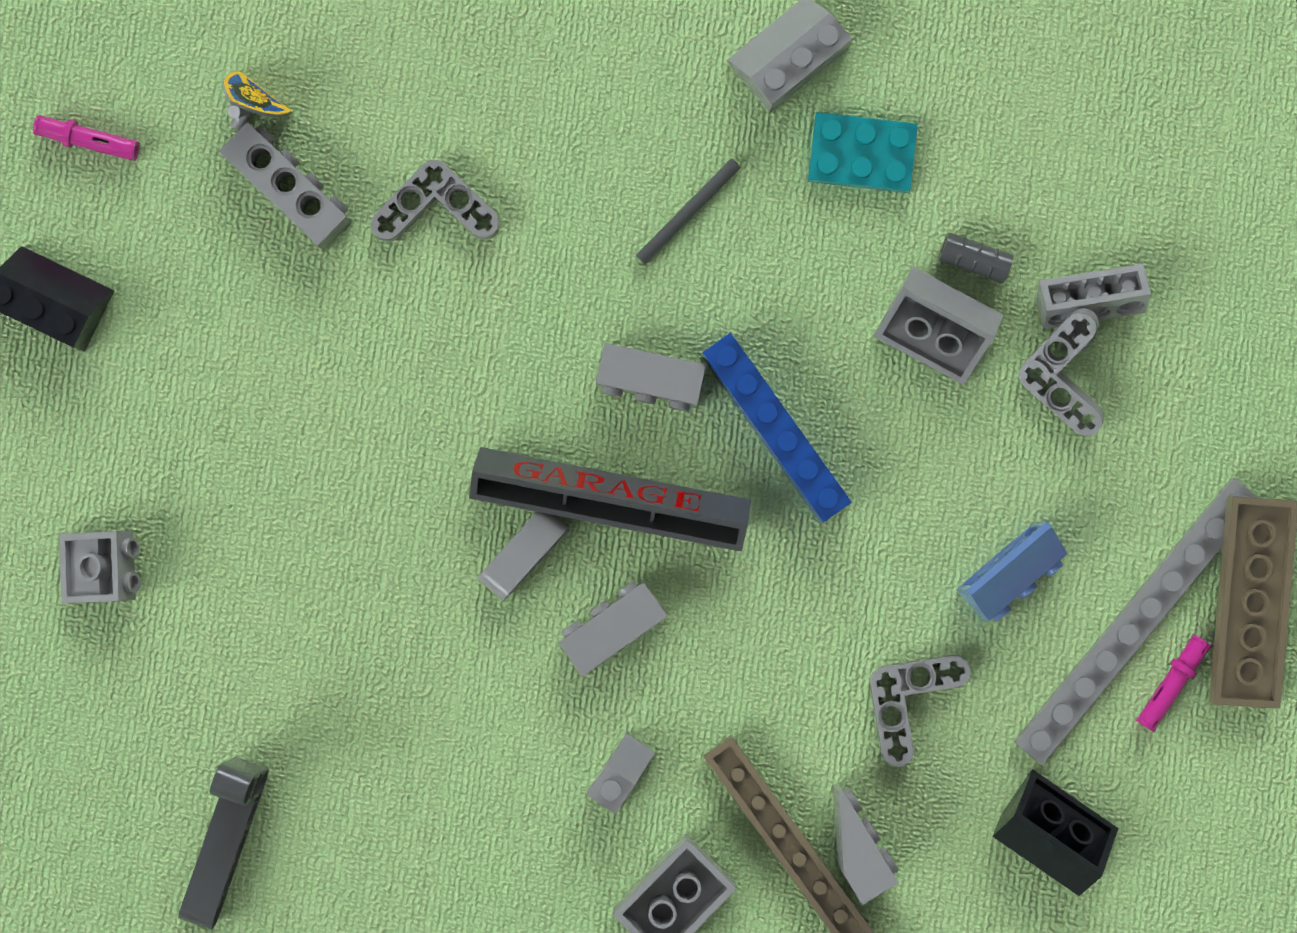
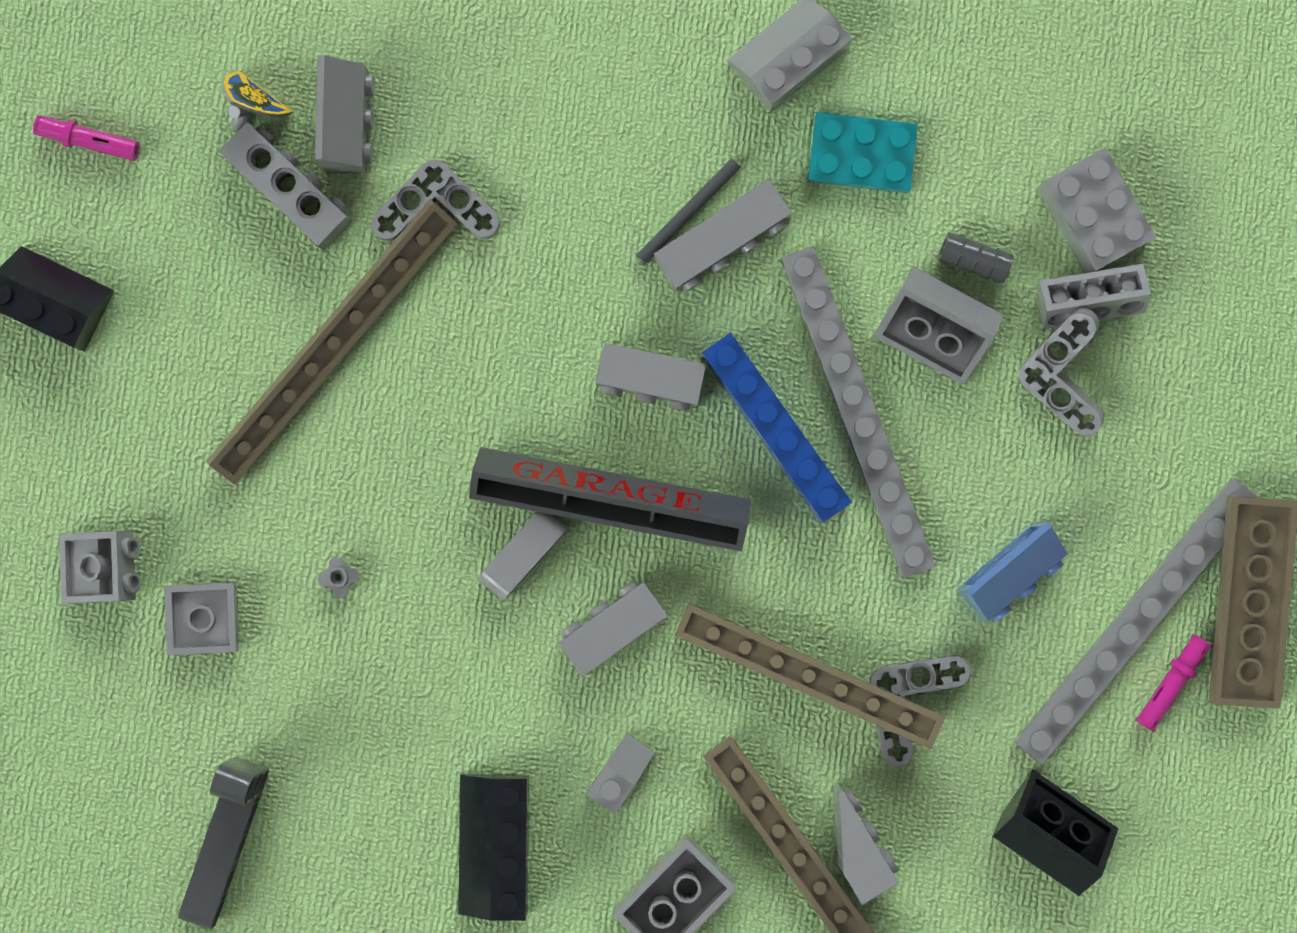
none -> light grey plate [164,582,239,655]
none -> dark tan plate [206,200,458,485]
none -> light grey slope [315,55,375,173]
none -> light grey plate [318,557,359,598]
none -> black slope [458,774,529,921]
none -> light grey brick [654,179,792,292]
none -> dark tan plate [675,603,945,749]
none -> light grey plate [781,246,936,579]
none -> light grey brick [1037,148,1156,273]

